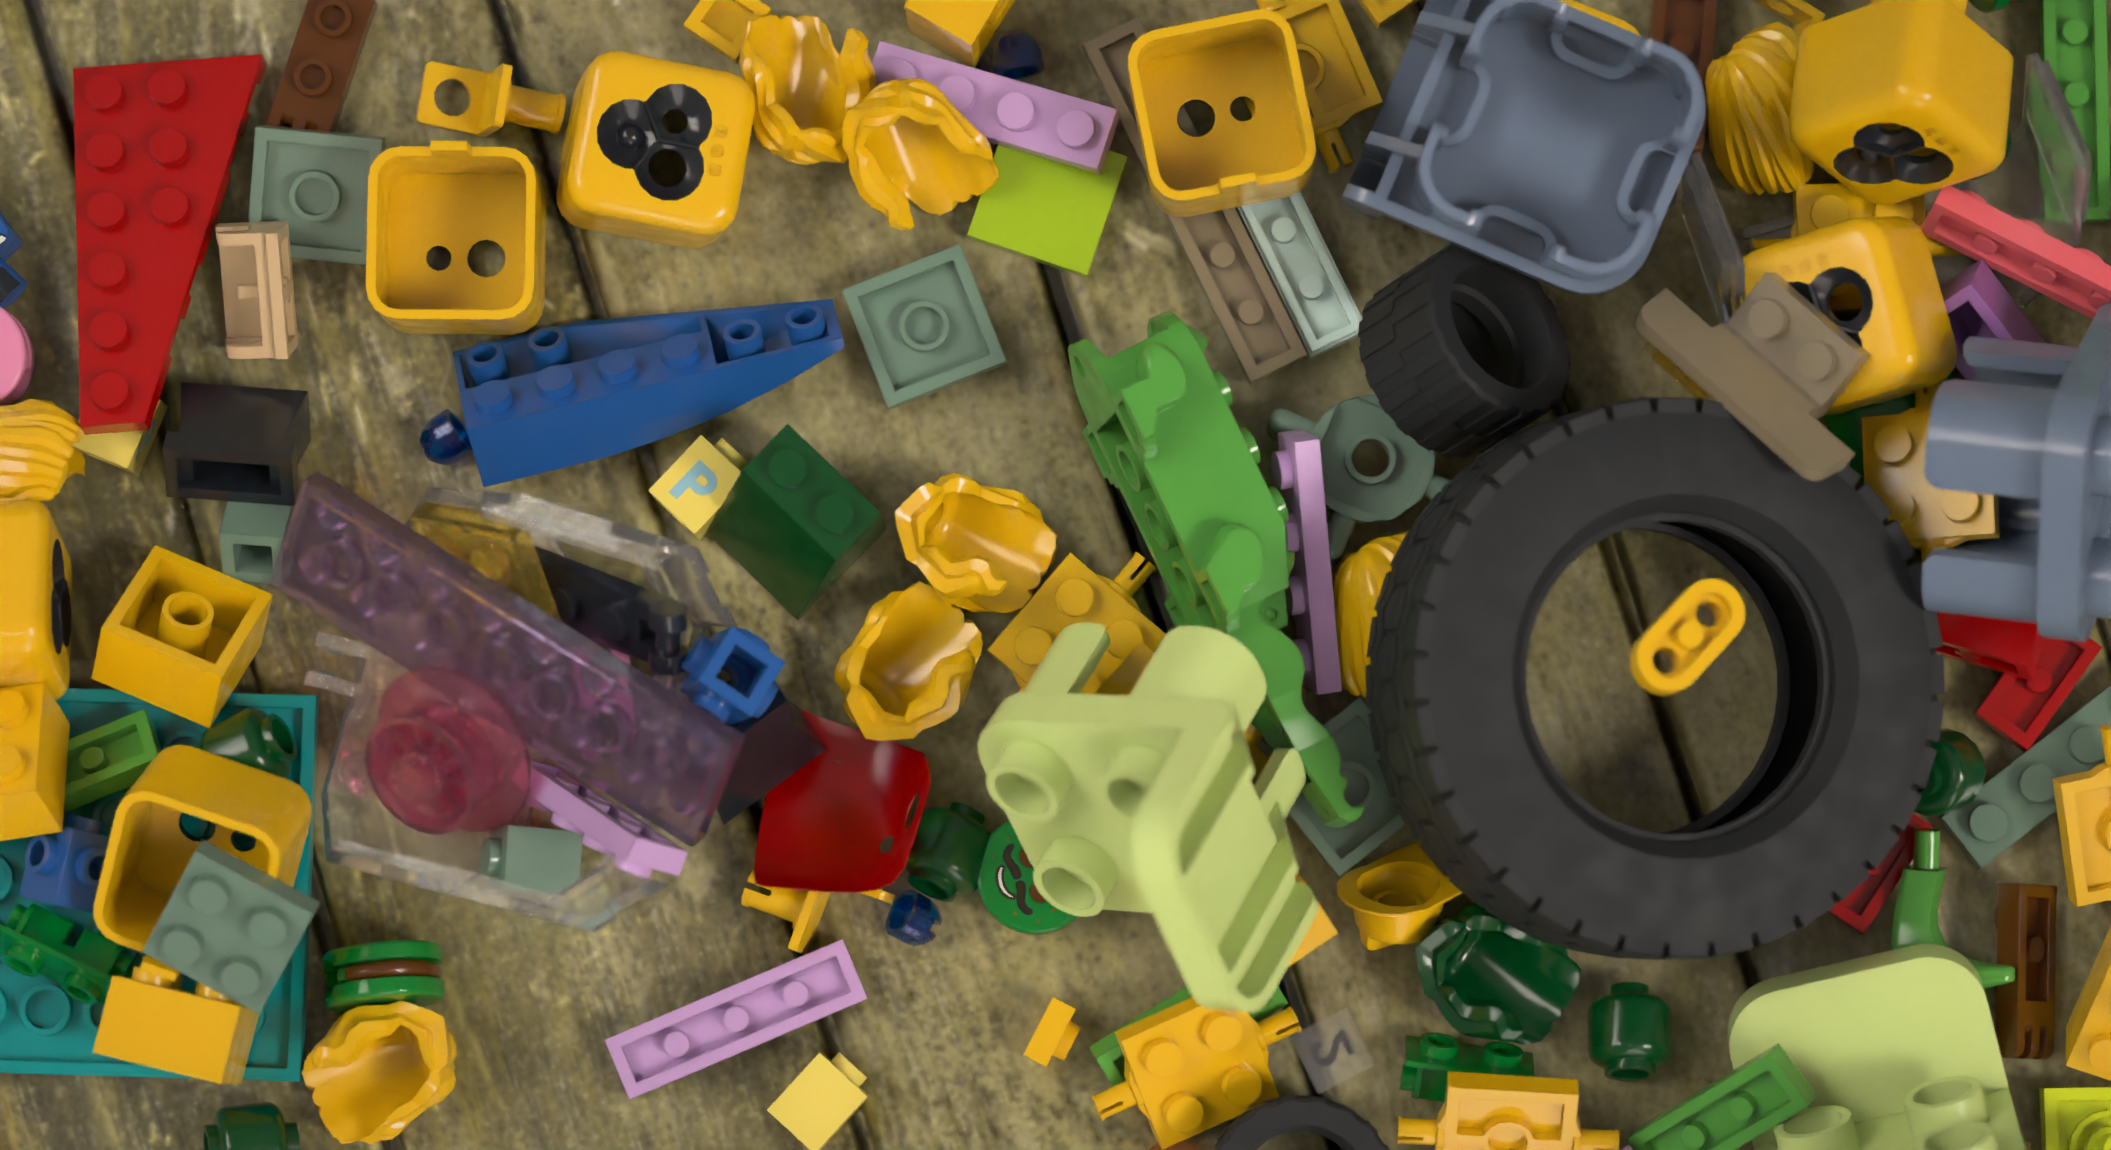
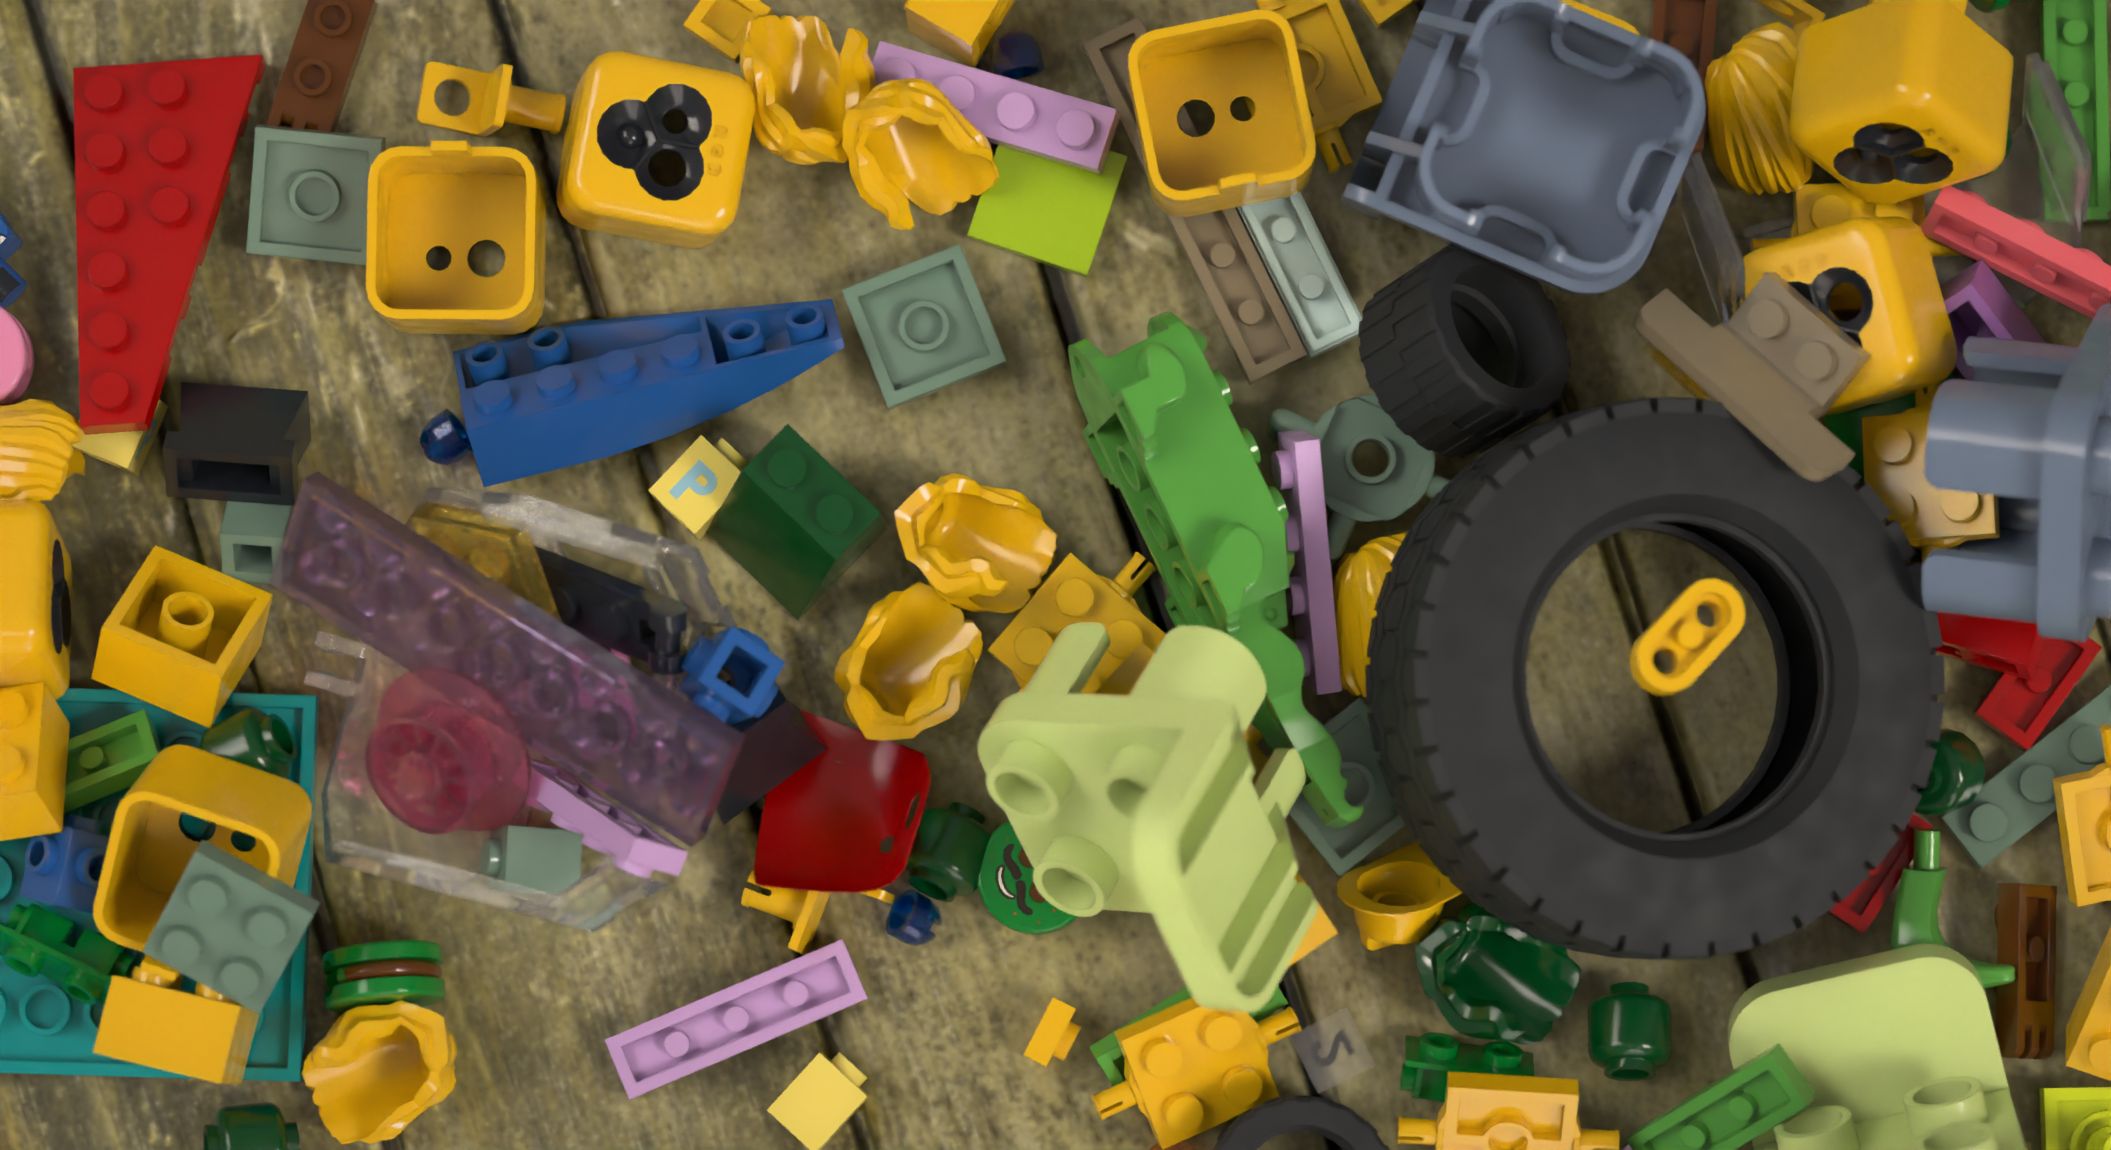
tan hinge [216,221,298,359] -> none

